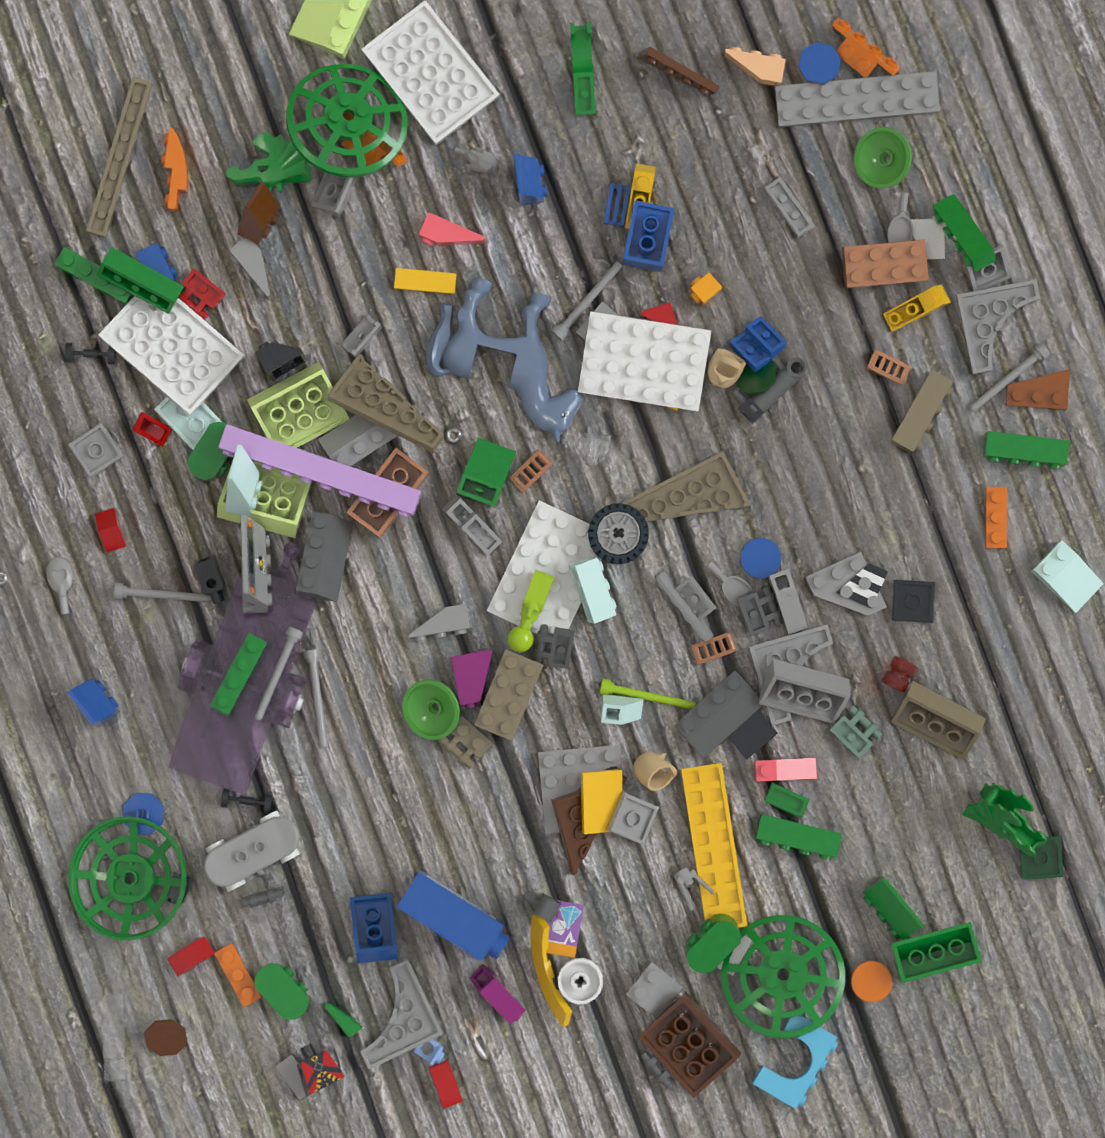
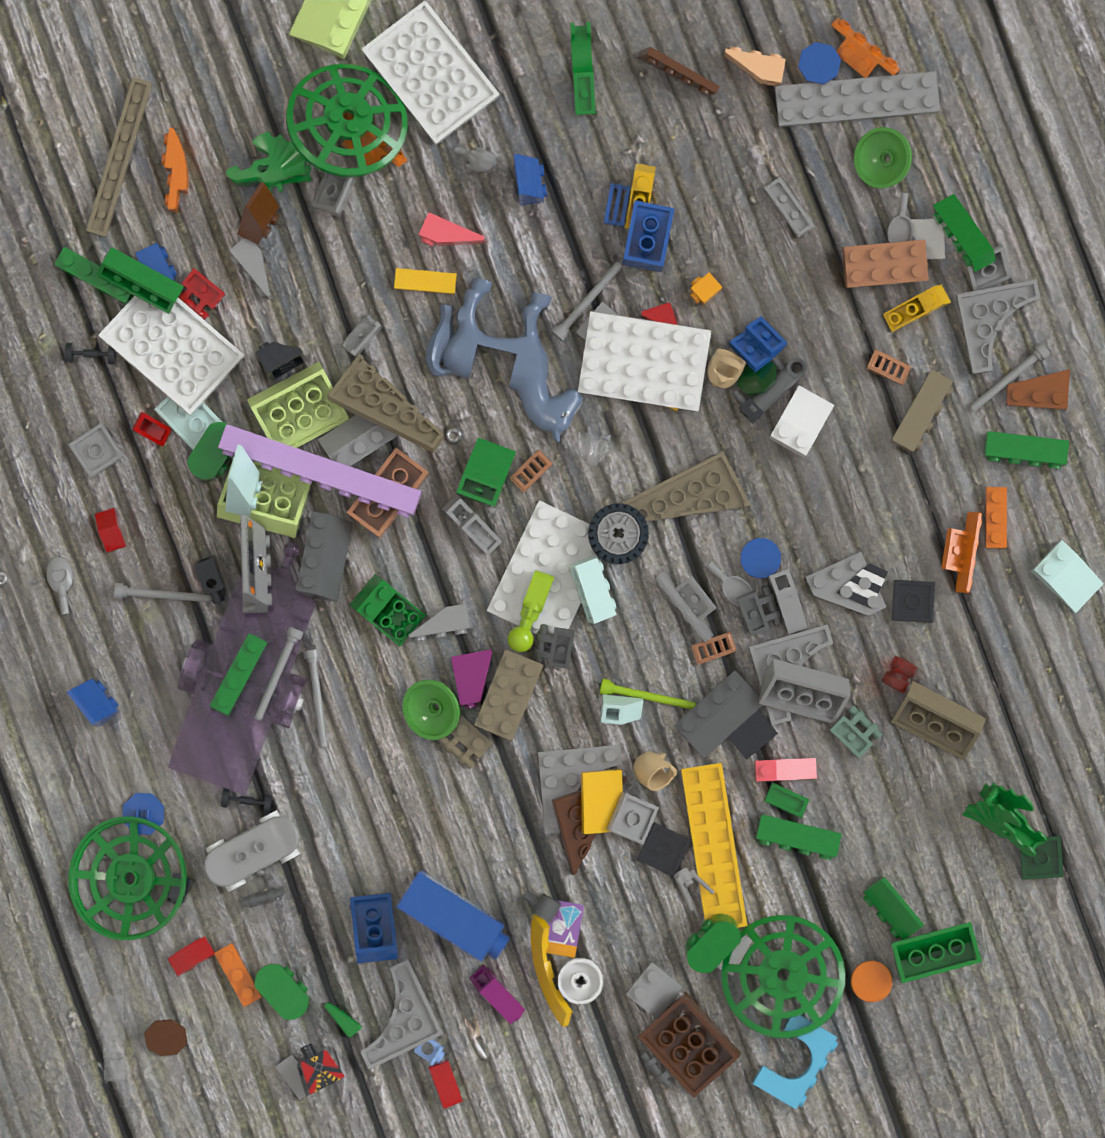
none -> green slope [349,574,426,647]
none -> black tile [637,823,692,877]
none -> white slope [769,386,834,458]
none -> orange bracket [941,512,982,593]

